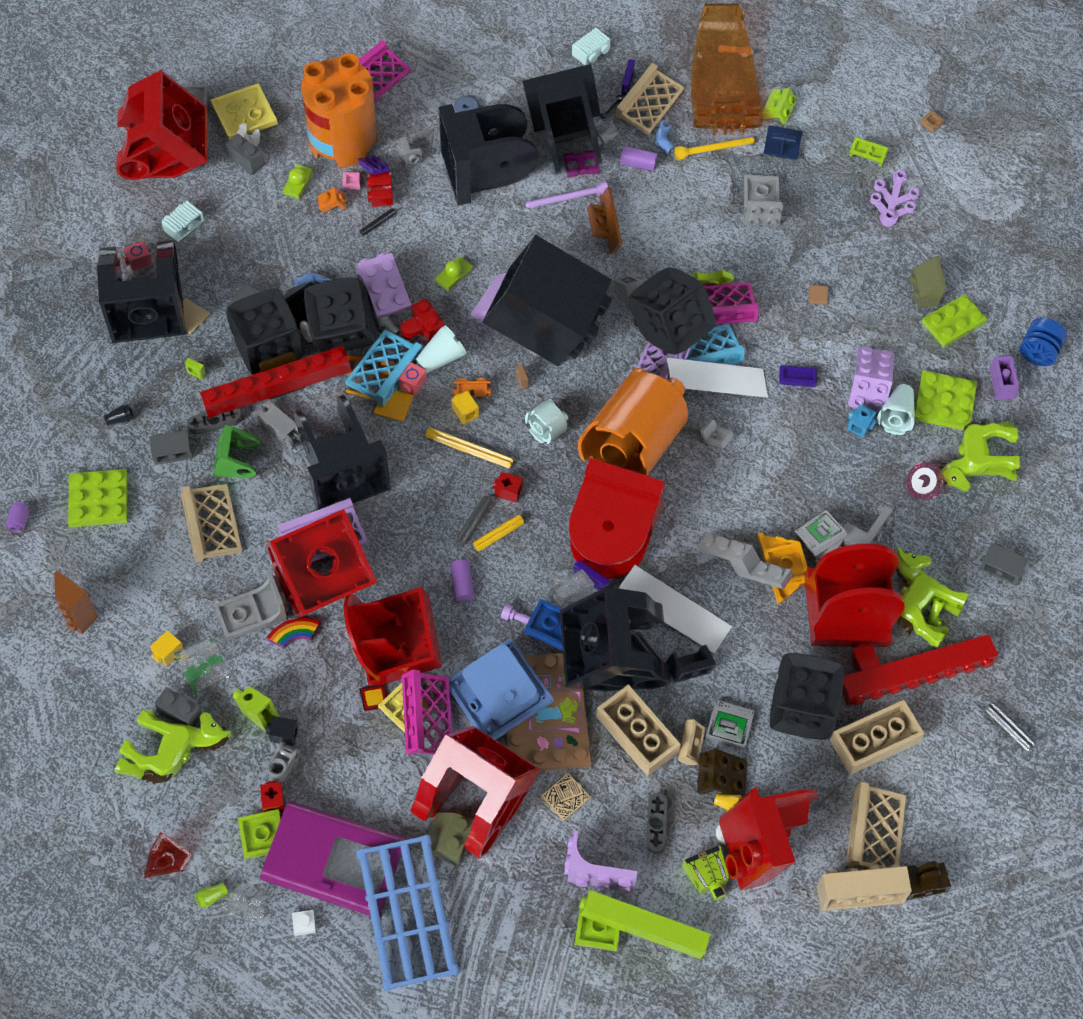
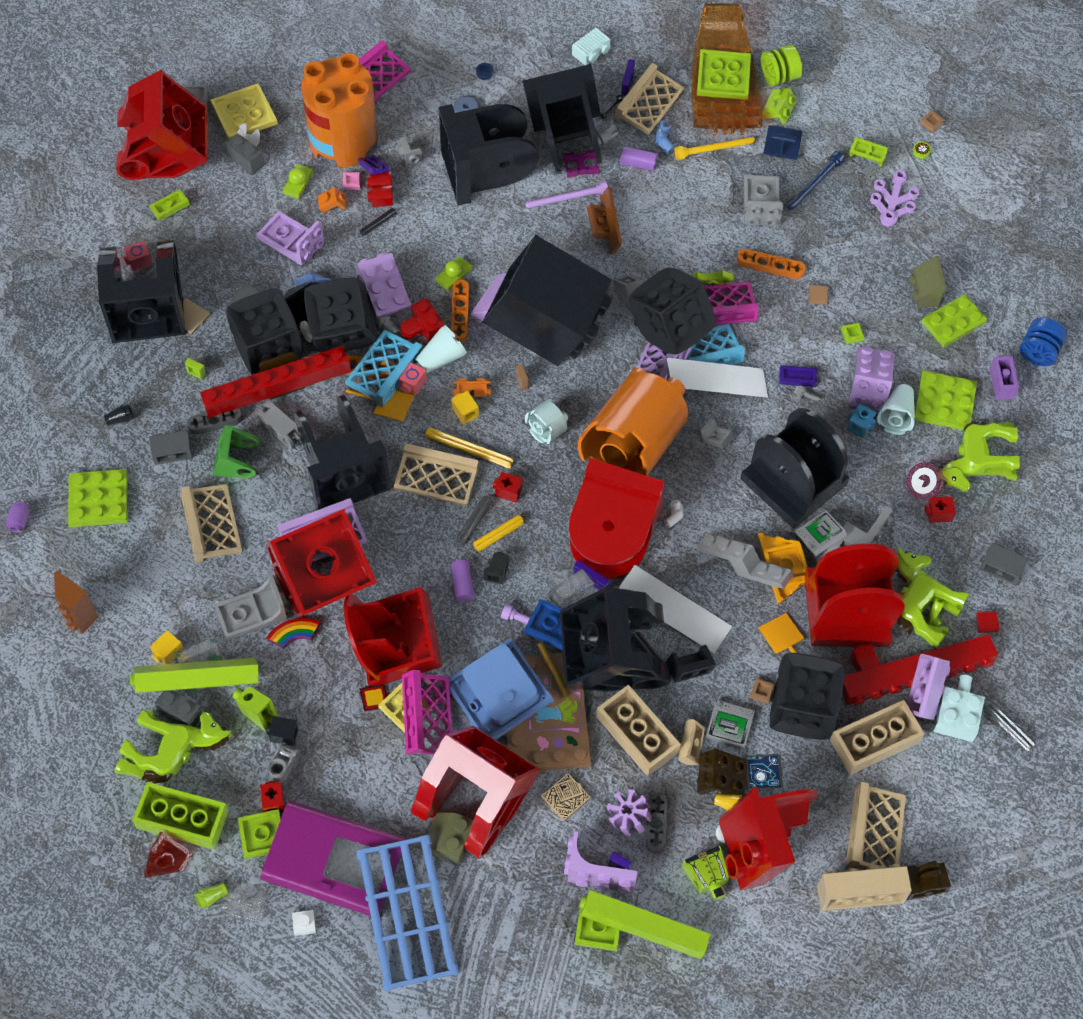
light aqua brick [162,201,204,242] -> none
none -> lime brick [129,658,259,693]
none -> lime brick [132,782,229,850]
none -> lime plate [149,189,190,221]
none -> lavender bracket [256,211,324,265]
none -> tan fence [394,443,480,506]
none -> orange beam [451,279,469,343]
none -> dark blue tile [476,63,493,80]
none -> pearl dark grey brick [484,552,509,585]
none -> pearl gold bar [537,642,570,698]
none -> lavender gear [607,789,652,836]
none -> dark purple tile [608,852,631,870]
none -> white arm [664,500,683,528]
none -> lime plate [697,49,751,100]
none -> orange beam [737,249,806,279]
none -> black piece [740,408,849,529]
none -> sticker [744,755,783,790]
none -> medium nougat tile [749,678,775,704]
none -> light orange piece [758,613,805,654]
none -> lime wheel [761,44,802,87]
none -> dark blue piece [787,151,845,210]
none -> light grey hand [792,386,819,401]
none -> lime tile [841,323,864,344]
none -> lavender slope [907,654,950,720]
none -> tile [913,142,931,159]
none -> red brick [924,496,956,523]
none -> light aqua brick [933,675,985,742]
none -> red tile [976,612,1000,633]

